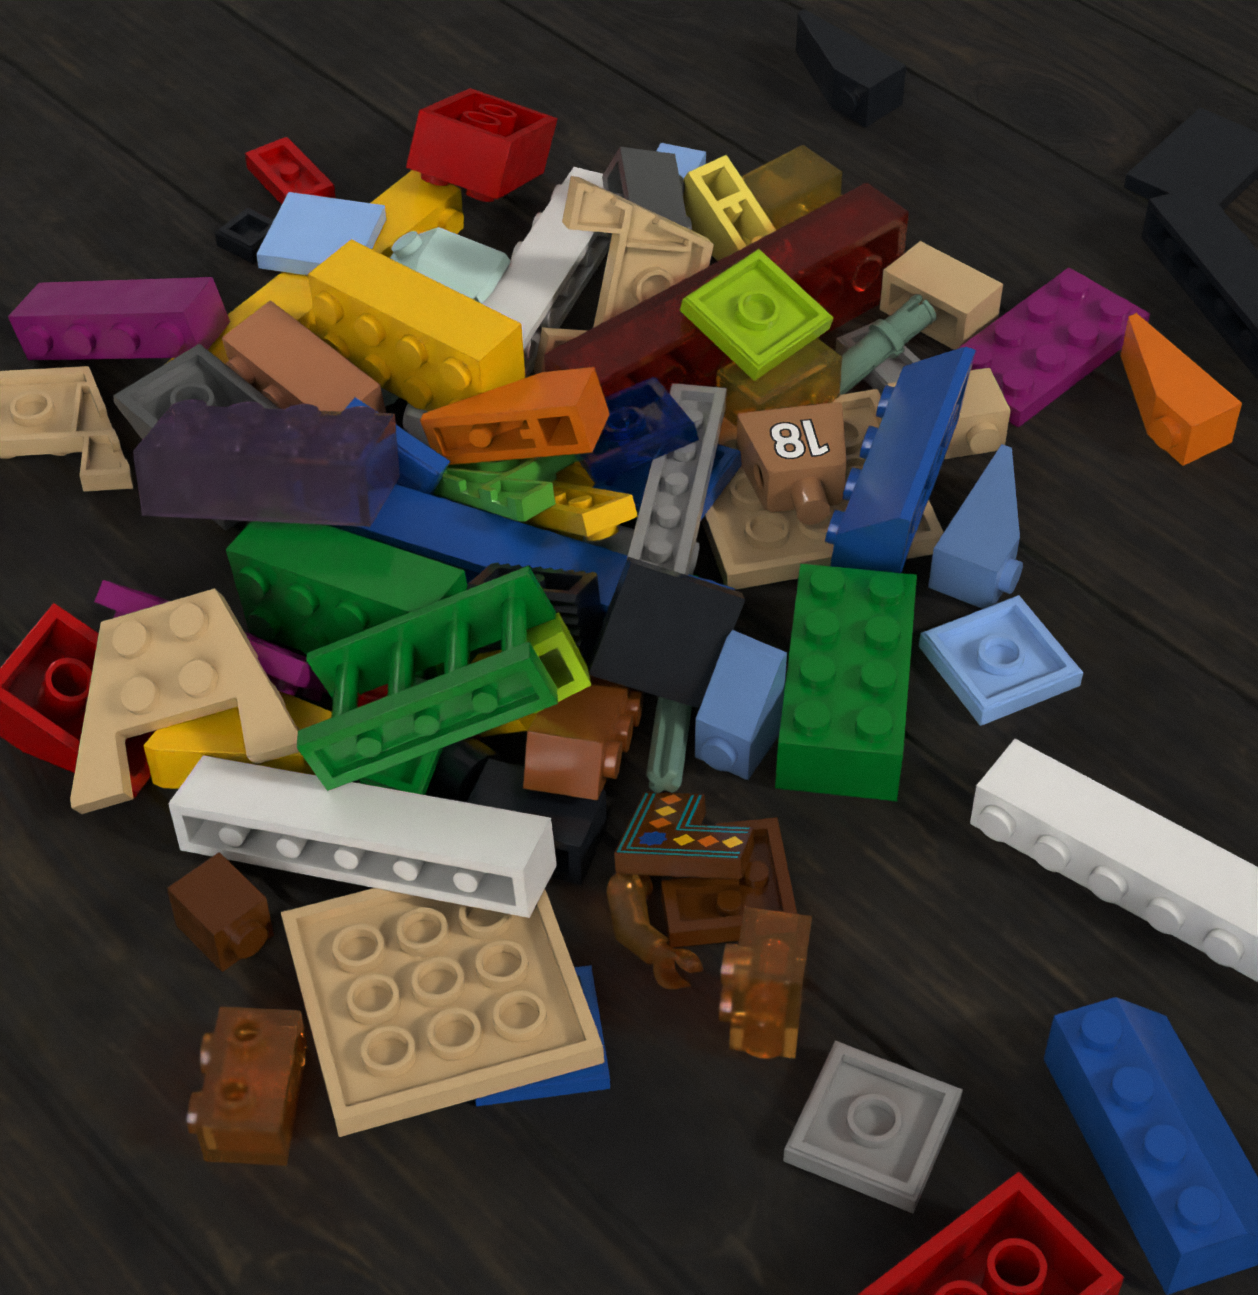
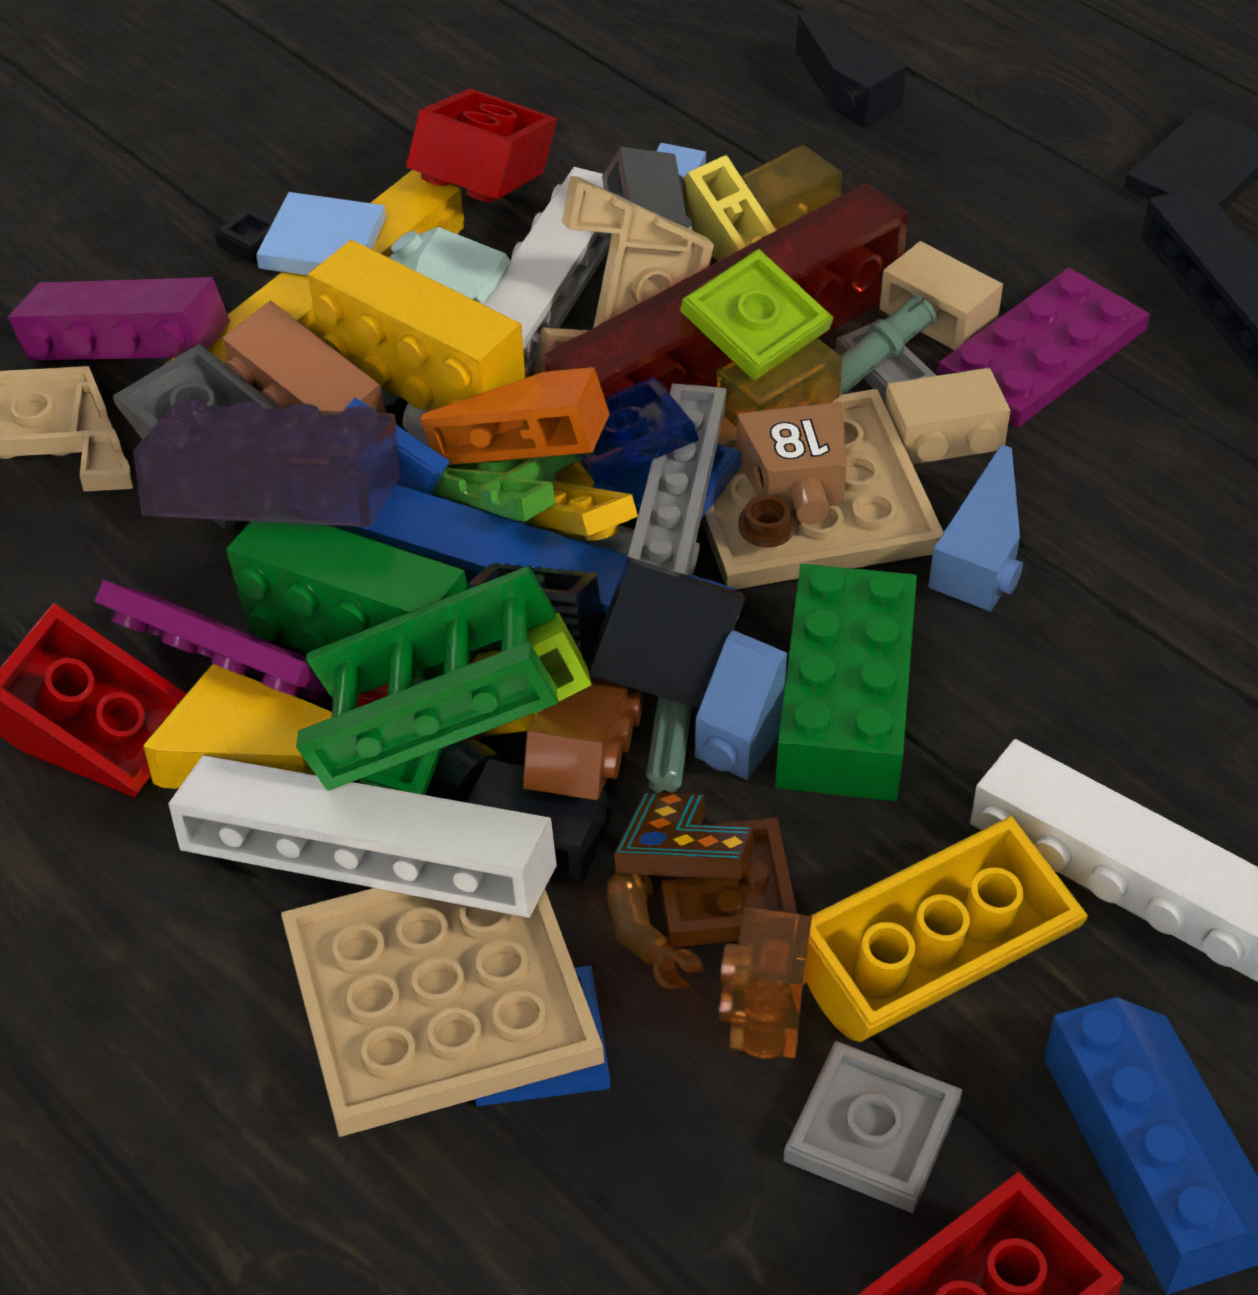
tan wing [70,588,301,814] -> none
reddish brown brick [167,852,274,972] -> none
clear orange brick [187,1006,308,1166] -> none
red plate [245,137,336,205] -> none
blue slope [825,347,976,573] -> none
light blue tile [919,595,1083,726] -> none
orange slope [1120,313,1242,466] -> none
none -> reddish brown plate [738,495,795,548]
none -> yellow brick [794,816,1088,1042]

